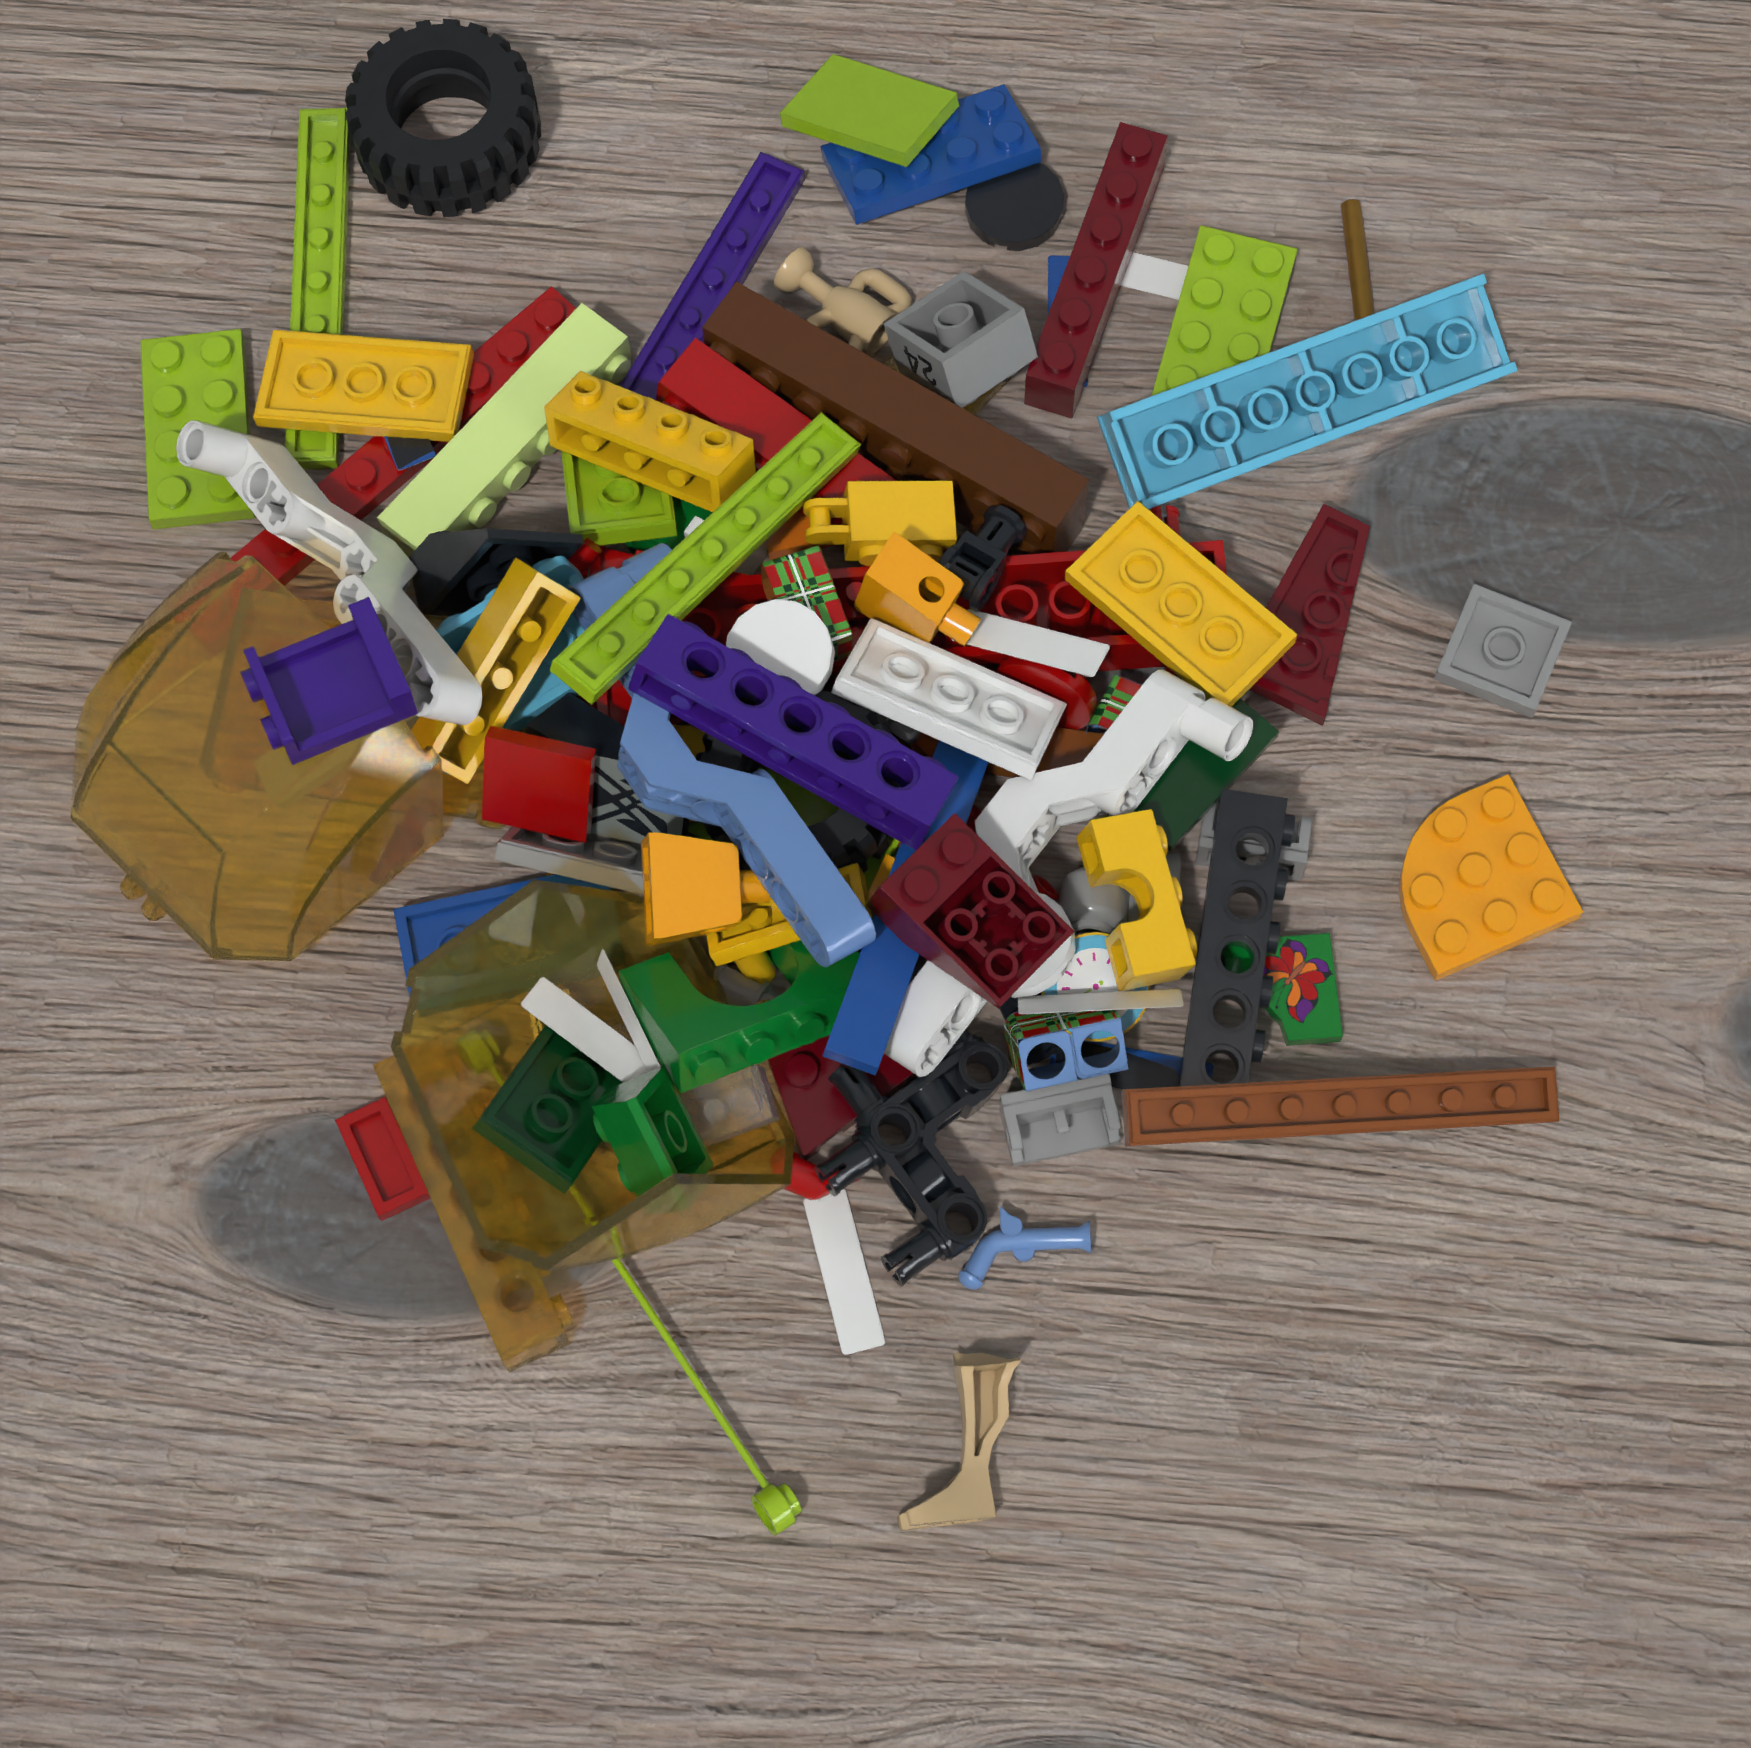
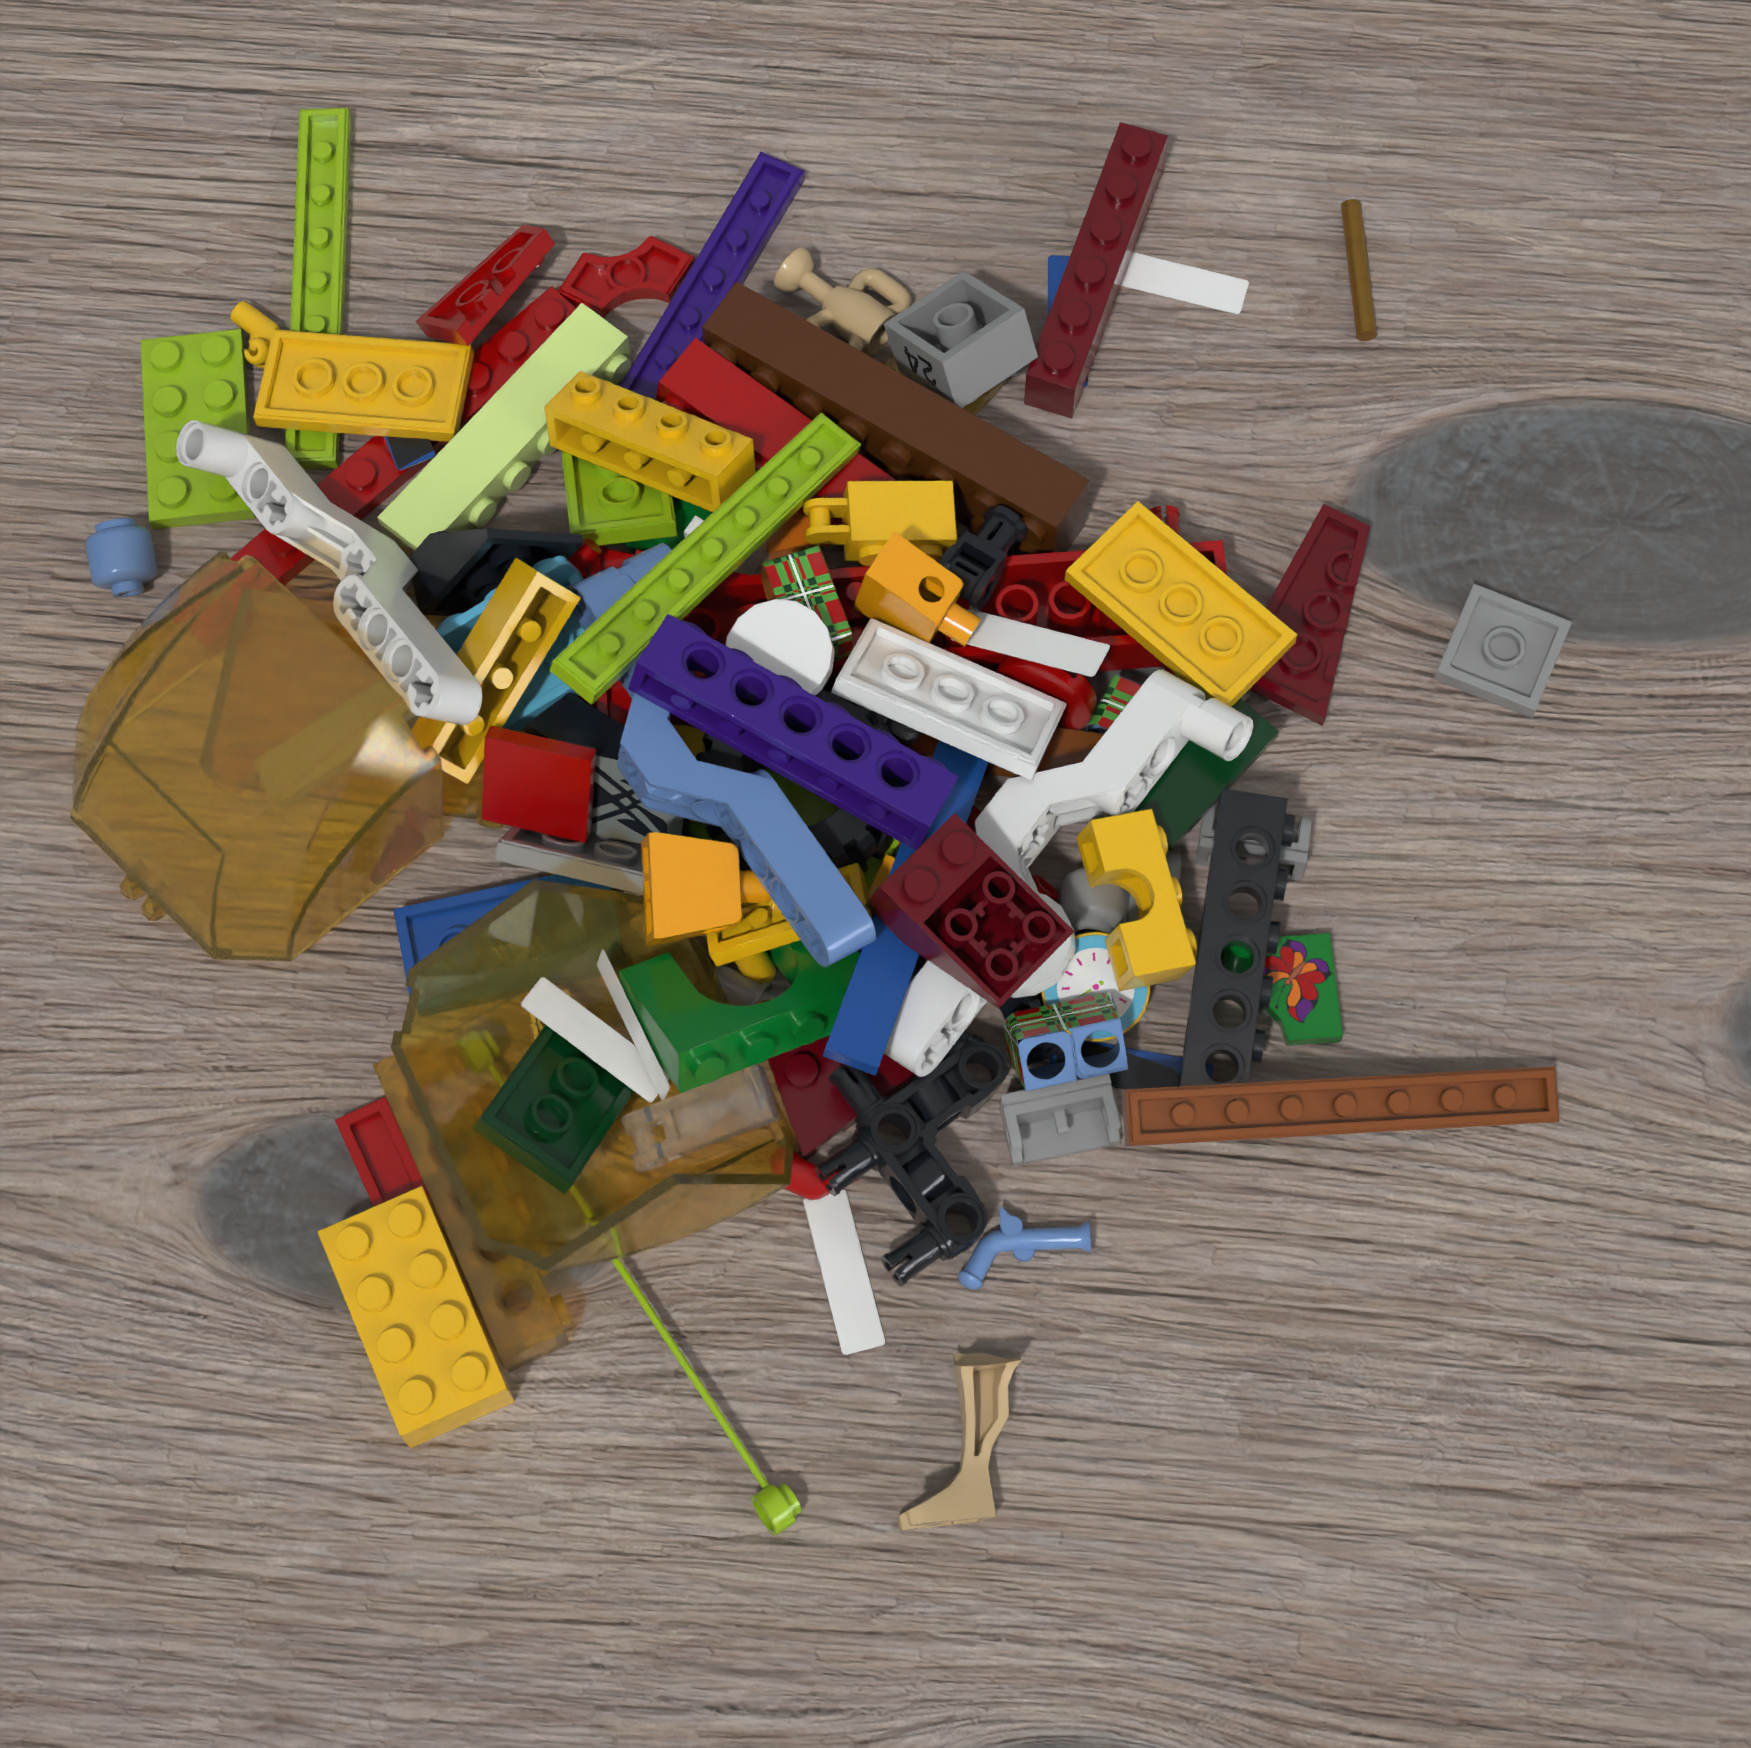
dark purple panel [240,597,418,765] -> none
black tyre [345,19,542,217] -> none
green slope [592,1065,714,1207] -> none
lime tile [780,54,959,167] -> none
blue plate [820,84,1042,225] -> none
black tile [965,162,1064,251] -> none
white sticker [1018,989,1184,1014] -> none
medium azure tile [1096,273,1518,509] -> none
lime plate [1151,225,1298,396] -> none
light orange plate [1399,774,1583,981] -> none
none -> medium blue head [85,518,158,598]
none -> yellow arm [230,301,280,368]
none -> yellow brick [317,1186,515,1449]
none -> red wing [415,225,555,346]
none -> red tile [558,236,695,319]

